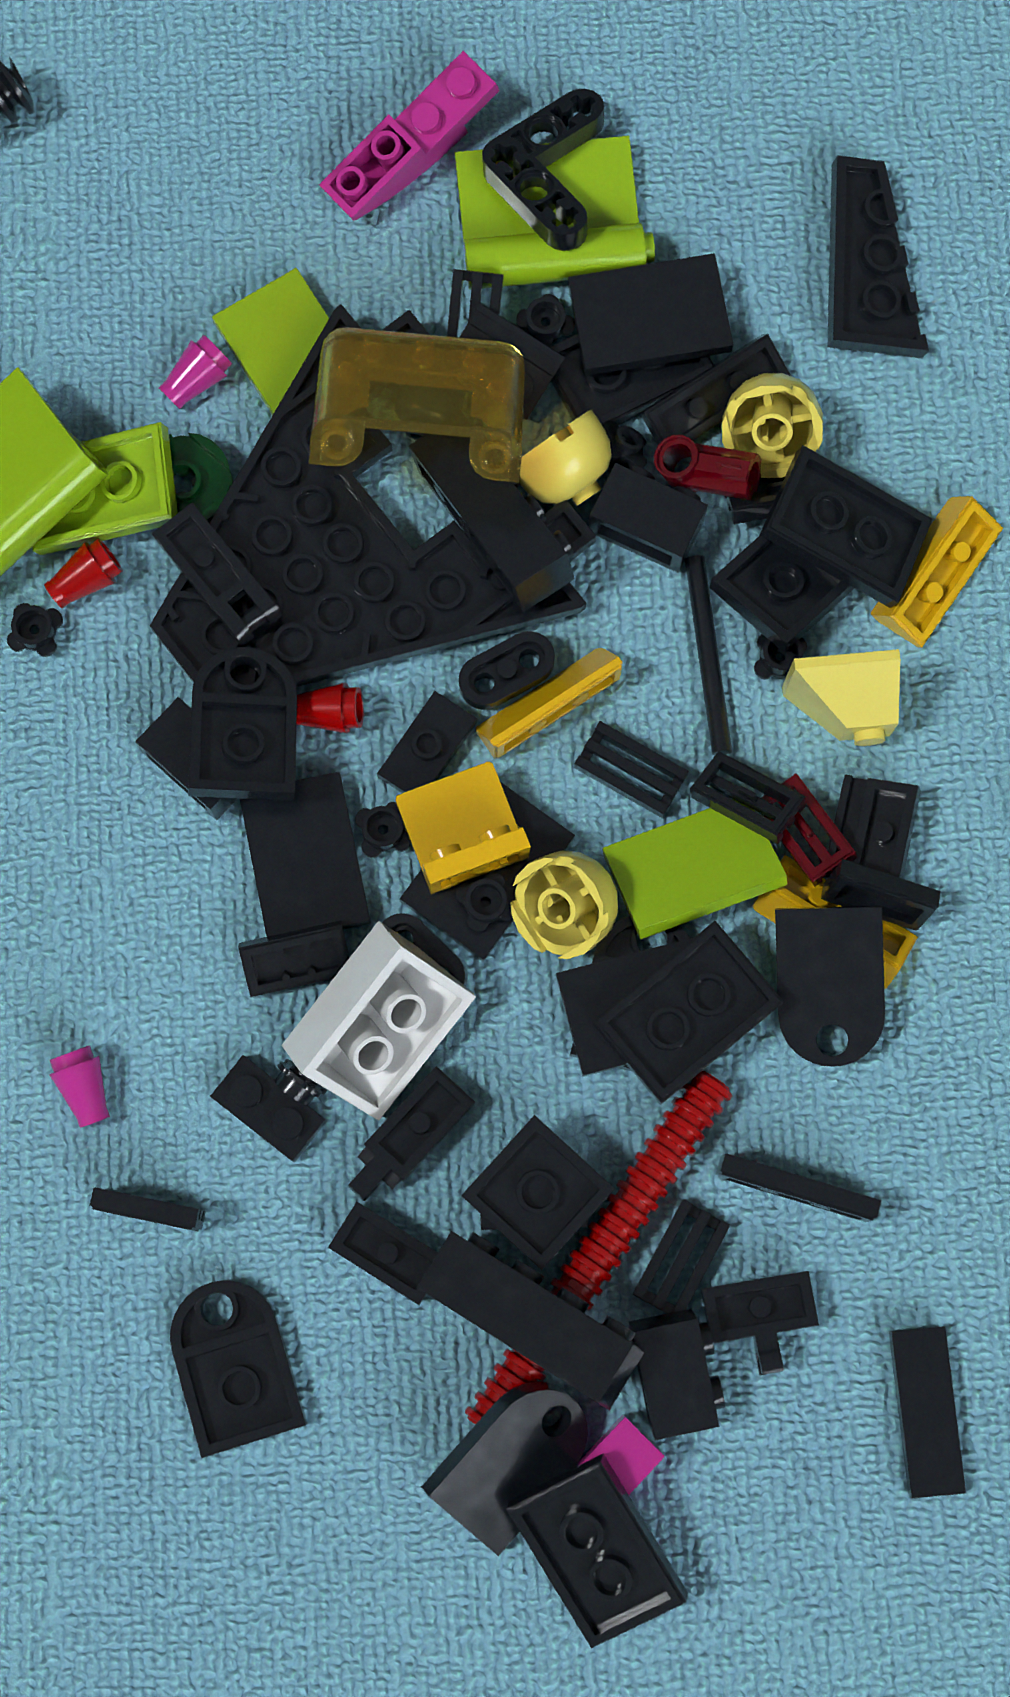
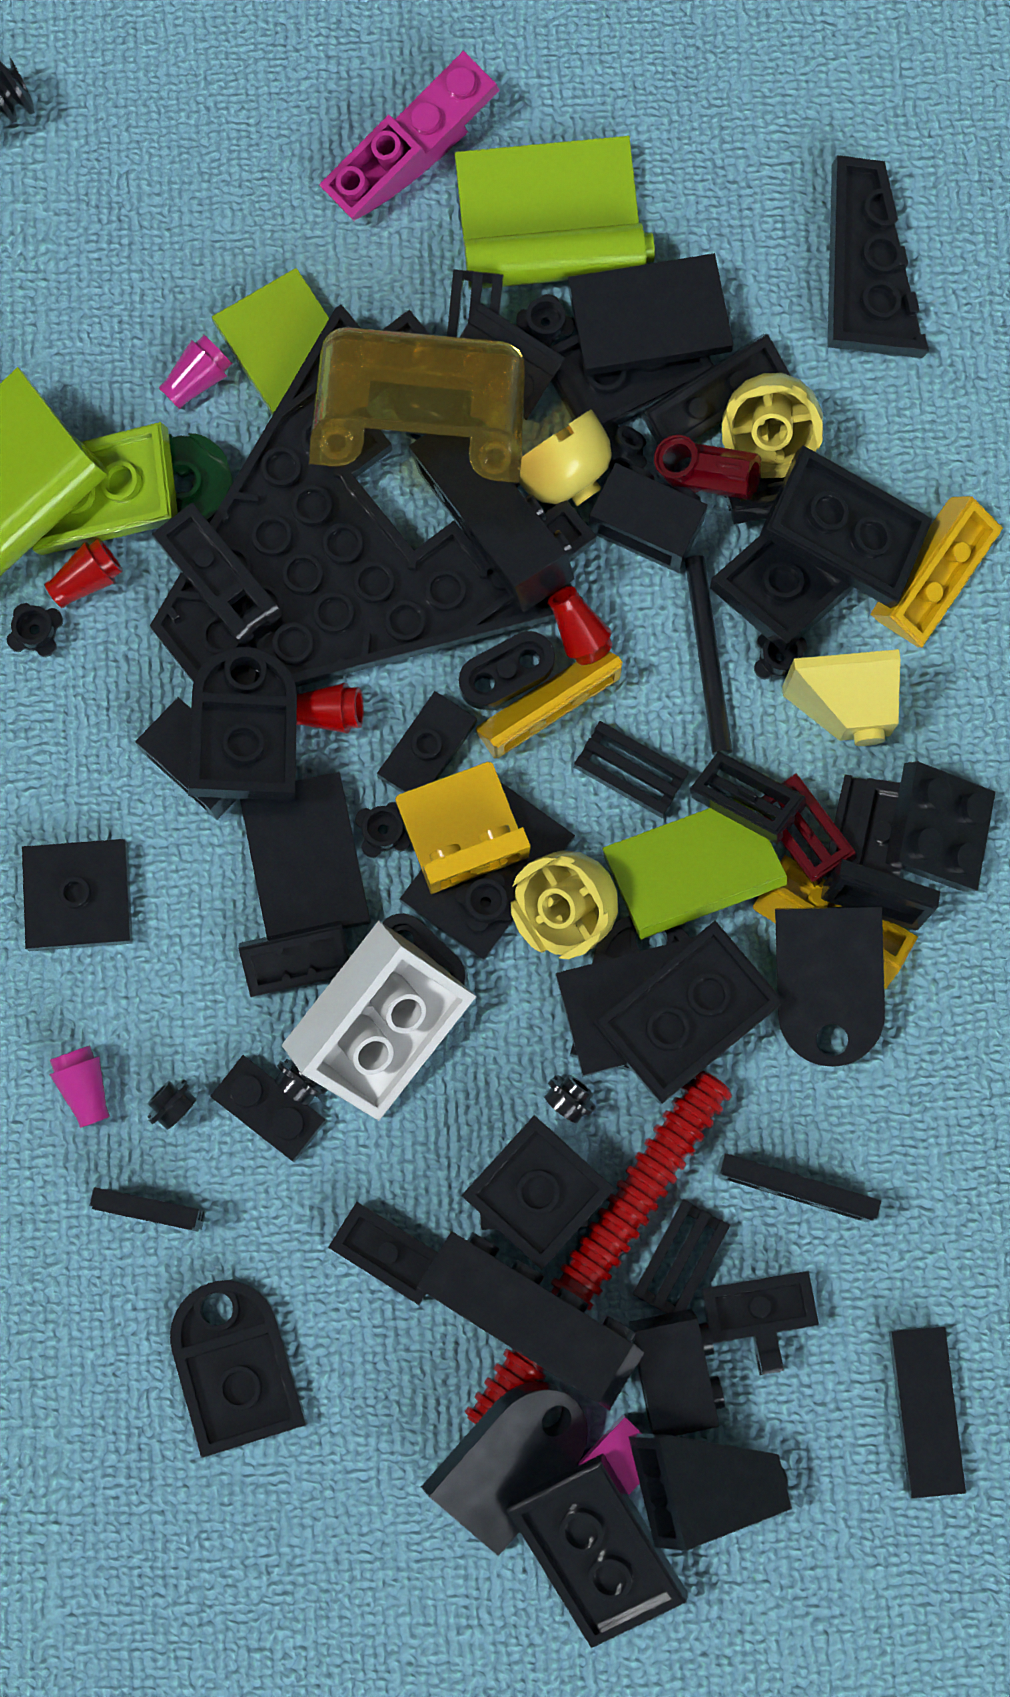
black hinge [348,1066,475,1202] -> none
black beam [482,89,604,251] -> none
none -> black plate [22,839,133,951]
none -> black plate [147,1079,196,1130]
none -> black plate [544,1074,596,1123]
none -> red cone [548,586,613,665]
none -> black slope [628,1433,792,1551]
none -> black plate [885,761,995,892]

